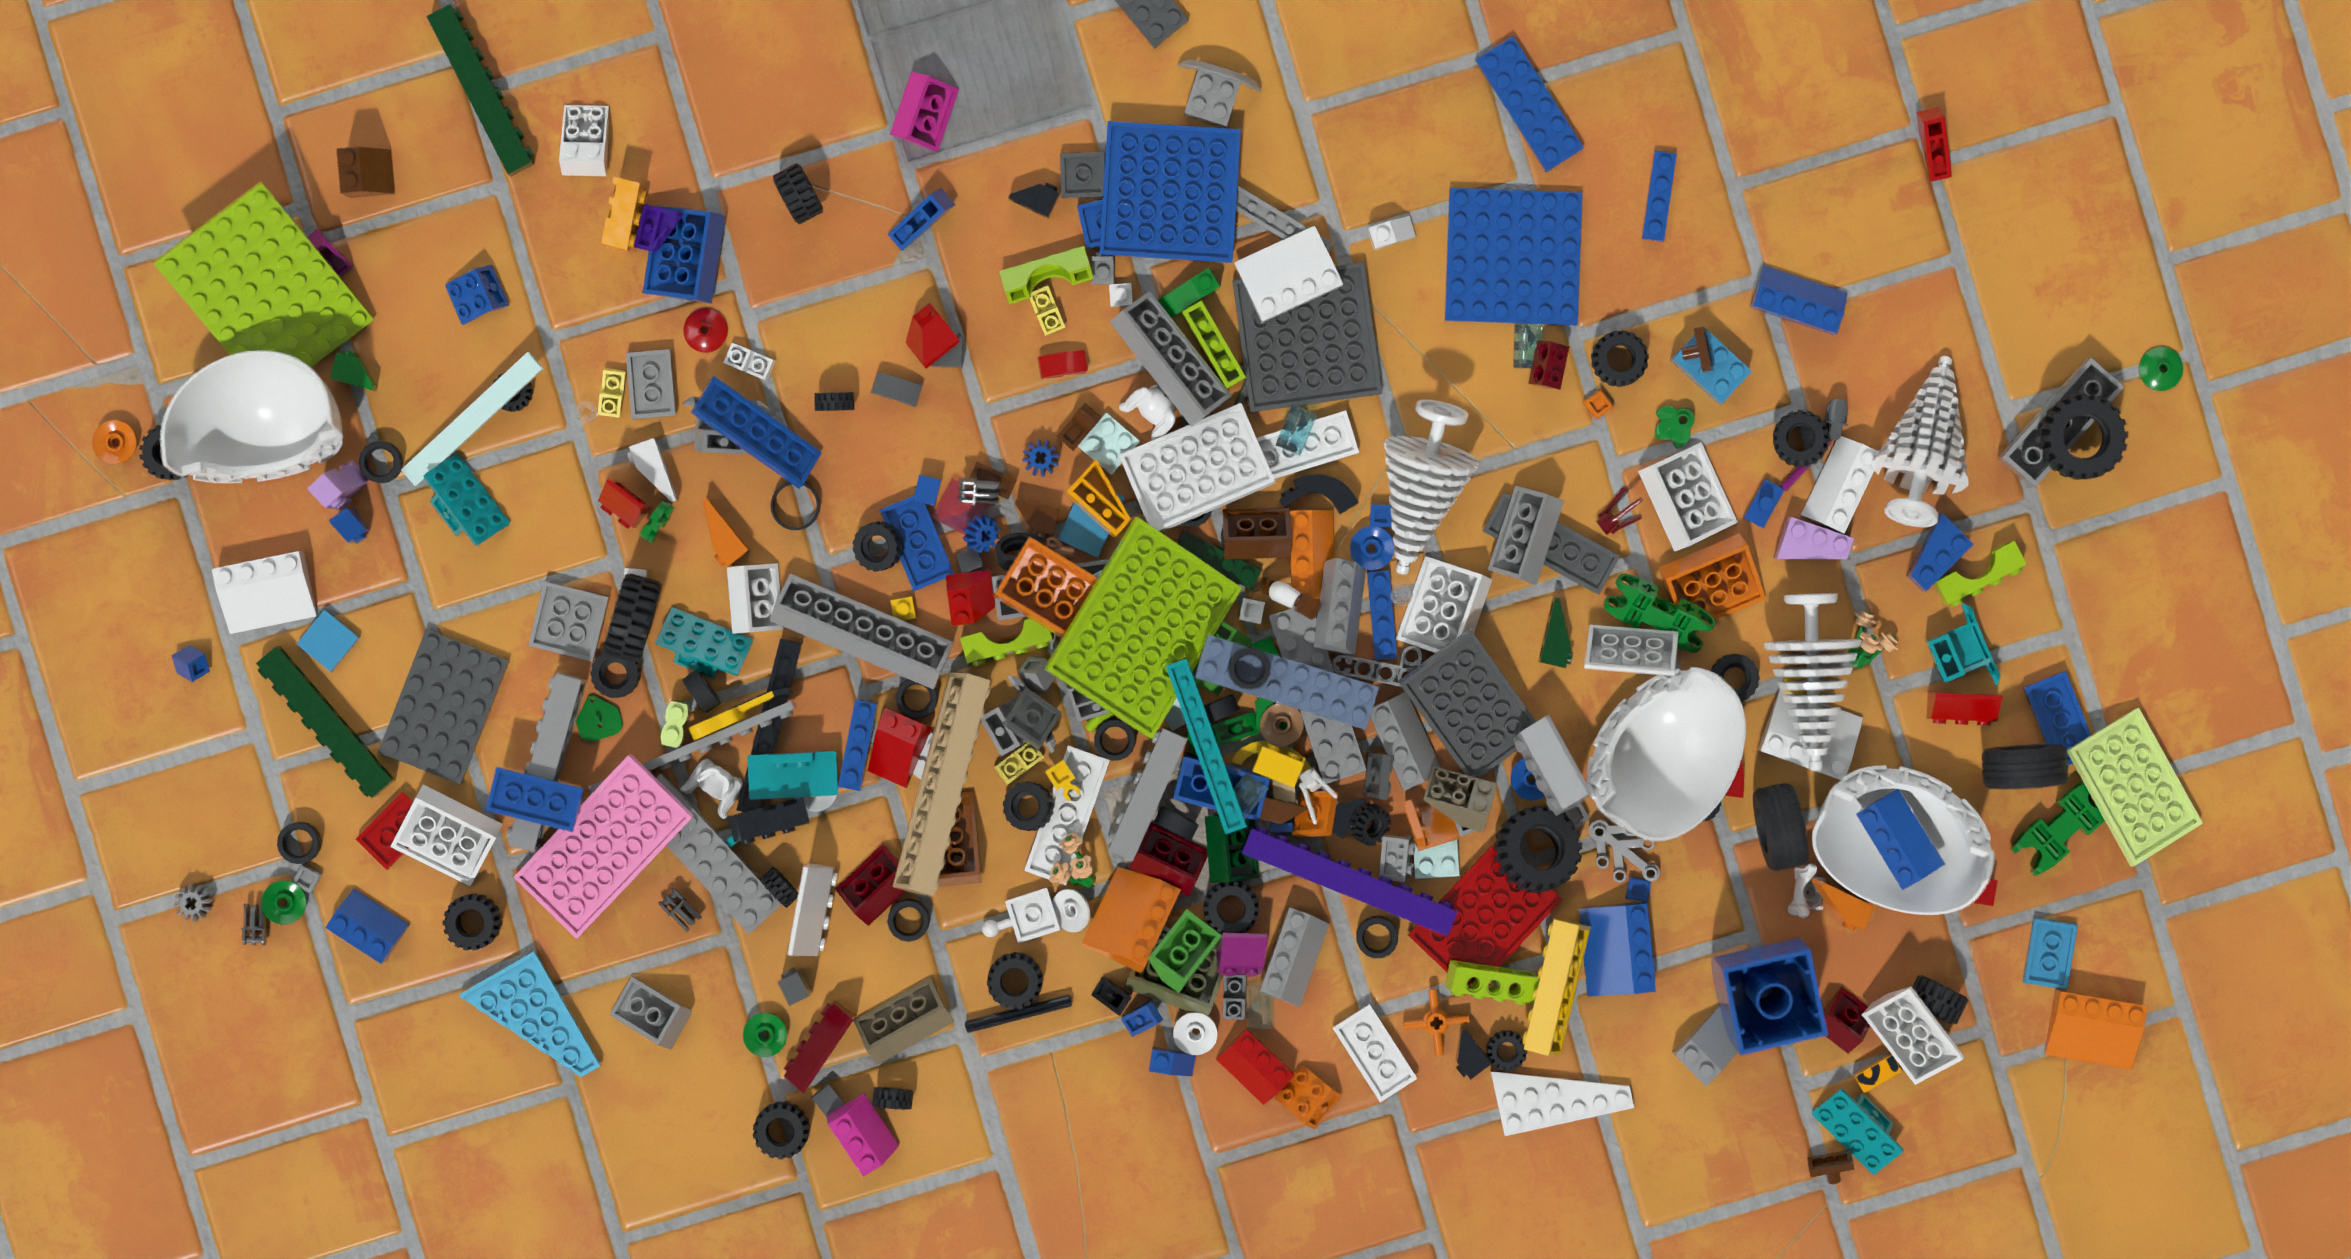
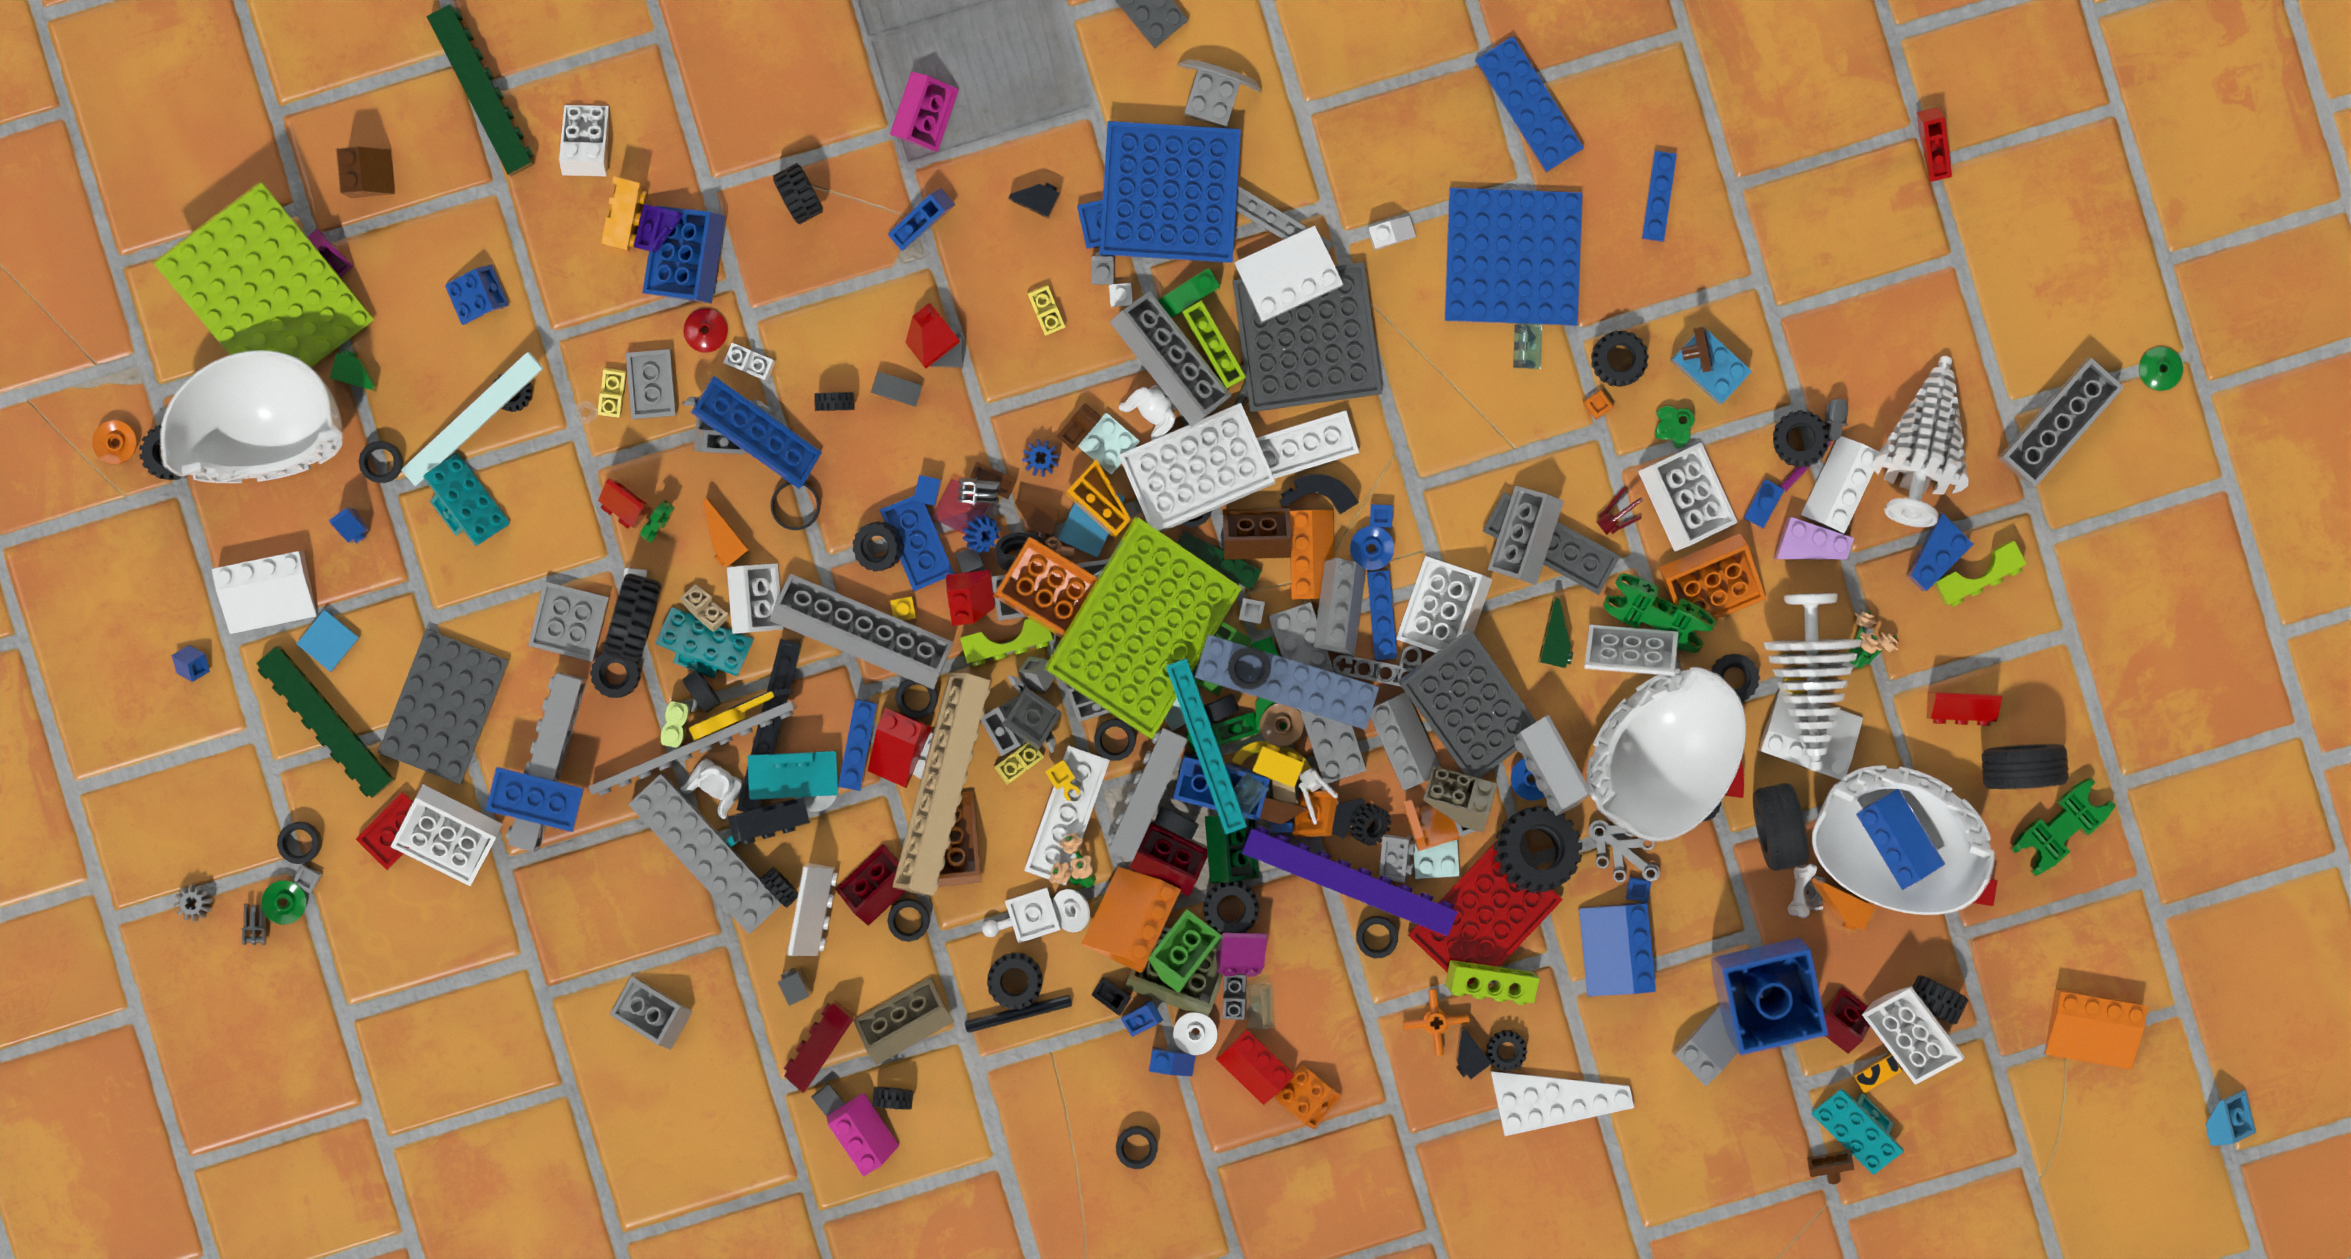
lavender wedge [307,460,370,510] -> none
blue slope [325,889,409,964] -> none
black tyre [443,894,502,951] -> none
medium azure wing [459,951,601,1077] -> none
bright pink plate [514,754,694,939] -> none
green piece [576,695,623,742] -> none
white slope [627,438,678,503] -> none
dark grey arm [658,888,702,932] -> none
green dish [743,1013,787,1057] -> none
black tyre [753,1101,810,1159] -> none
lime arch [999,246,1094,304] -> none
black tyre [1003,781,1054,831] -> none
red slope [1037,350,1088,379] -> none
dark grey plate [1060,152,1105,199] -> none
lime arm [1085,712,1114,732] -> none
light grey slope [1258,907,1329,1007] -> none
piece [1261,577,1321,619] -> none
clear light blue slope [1276,405,1317,456] -> none
white plate [1332,1004,1417,1102] -> none
dark grey plate [1363,752,1393,800] -> none
white plant [1384,400,1479,575] -> none
clear plate [1390,584,1413,606] -> none
yellow brick [1523,919,1591,1056] -> none
dark red brick [1528,341,1570,390] -> none
light grey plate [1564,803,1590,830] -> none
blue slope [1749,265,1848,335] -> none
teal piece [1926,603,2001,685] -> none
dark azure tile [2022,917,2078,990] -> none
blue plate [2023,671,2091,765] -> none
black tyre [2038,394,2129,480] -> none
yellowish green plate [2067,708,2203,867] -> none
none -> tan slope [680,584,728,632]
none -> black tyre [1116,1126,1158,1169]
none -> dark azure slope [2206,1090,2256,1146]

